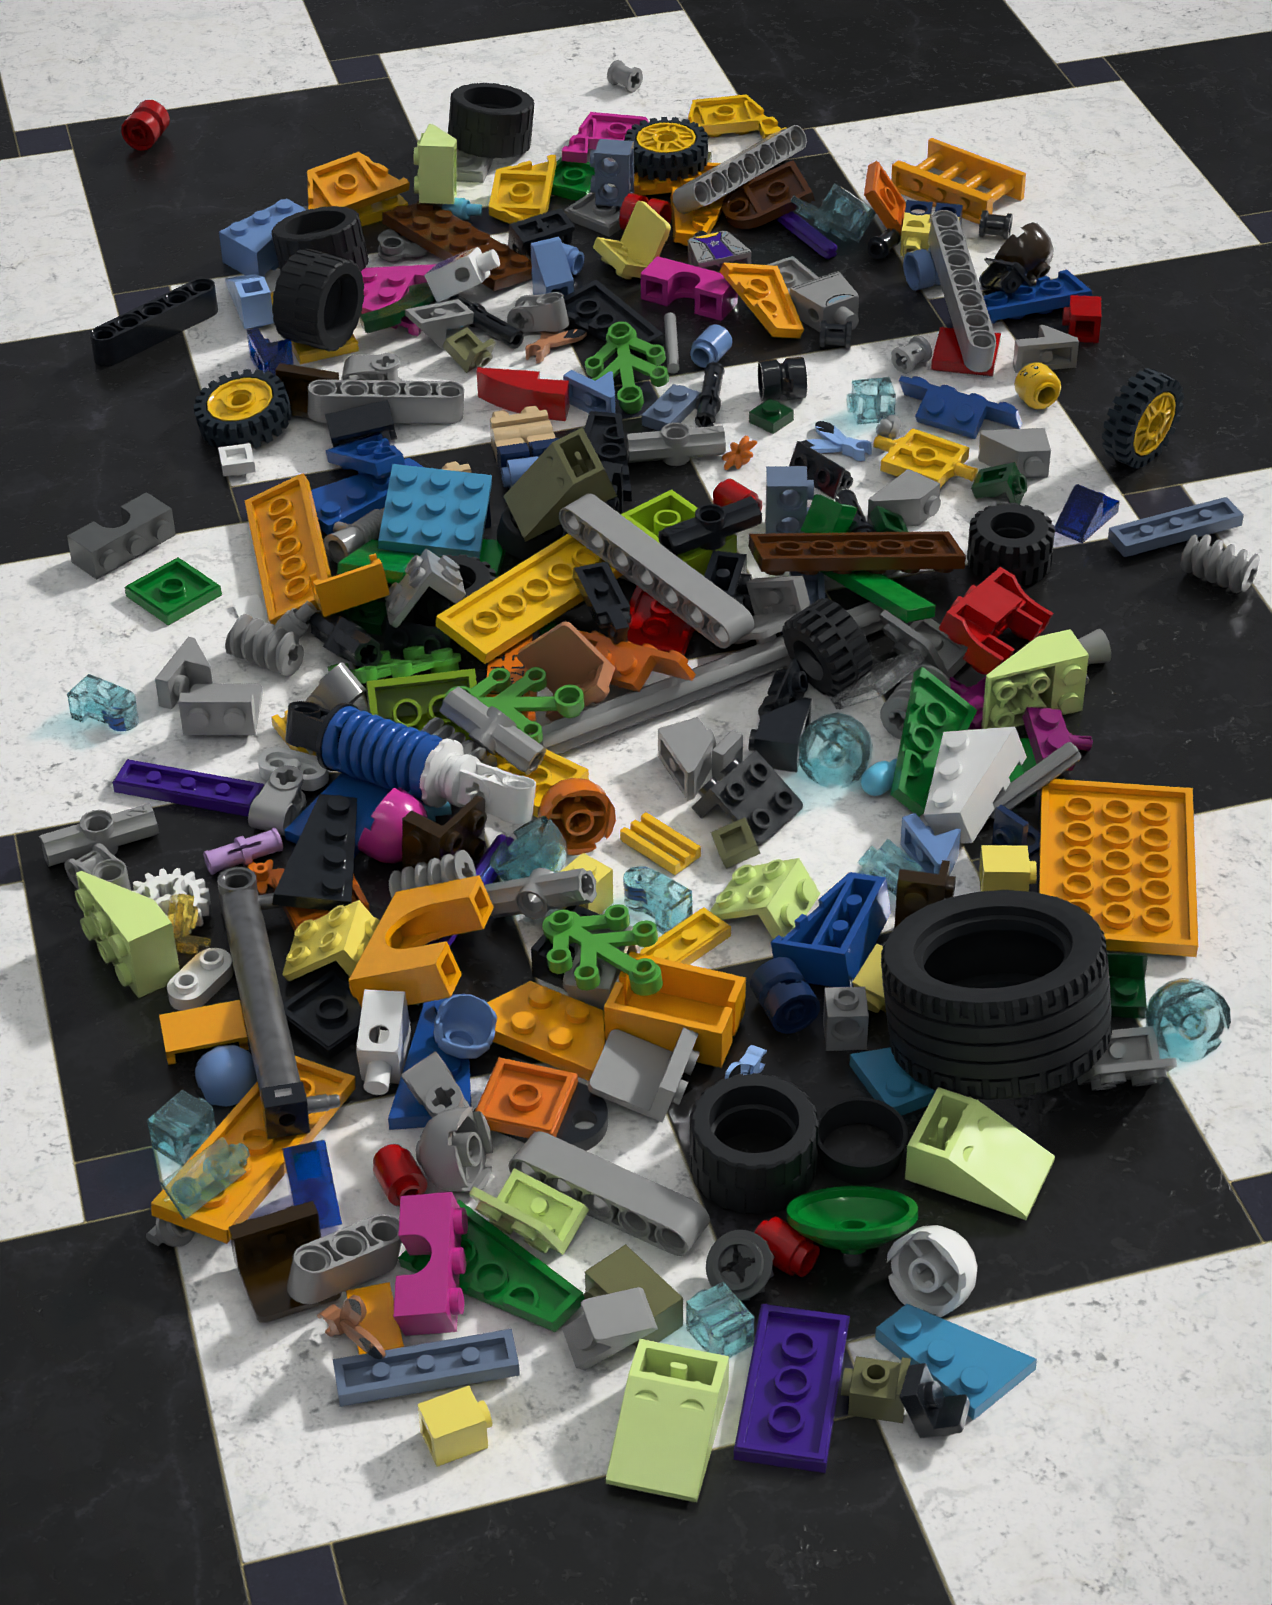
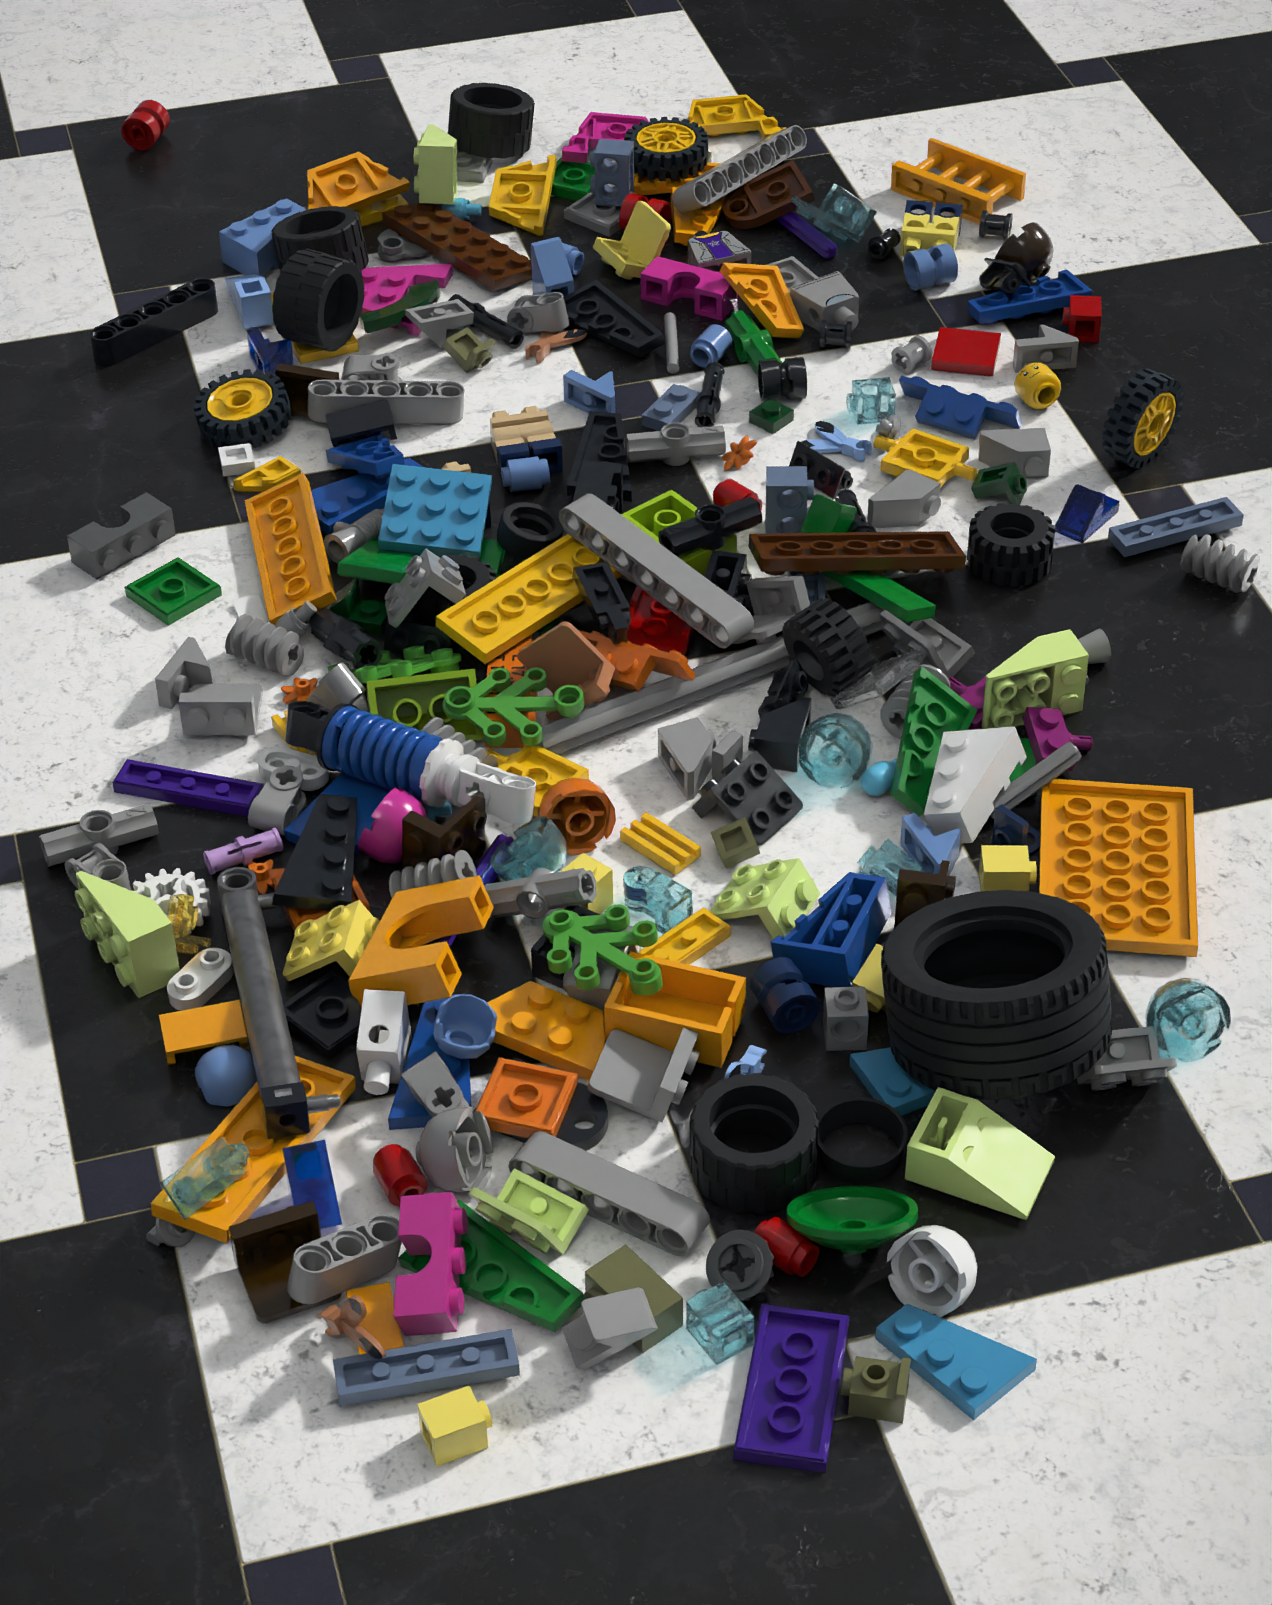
clear light blue leg [67,674,139,731] -> none
clear light blue brick [147,1090,216,1167] -> none
light orange hinge [309,553,390,617] -> none
white torso [424,247,500,303] -> none
light grey piece [439,686,547,775] -> none
red slope [476,367,570,421] -> none
olive slope [504,427,617,542] -> none
black hinge [508,208,575,256] -> none
bright green plant [585,322,669,414] -> none
yellowish green slope [606,1339,729,1503] -> none
light grey bush [607,60,643,92] -> none
orange tile [864,161,906,236] -> none
dark green plate [869,505,908,532] -> none
black bracket [900,1363,970,1438] -> none
light grey beam [928,210,996,372] -> none
red bracket [938,567,1054,675] -> none
dark green slope [1107,953,1148,1019] -> none
none -> yellow tile [233,456,301,492]
none -> orange plant [281,677,318,704]
none -> green piece [725,310,783,376]

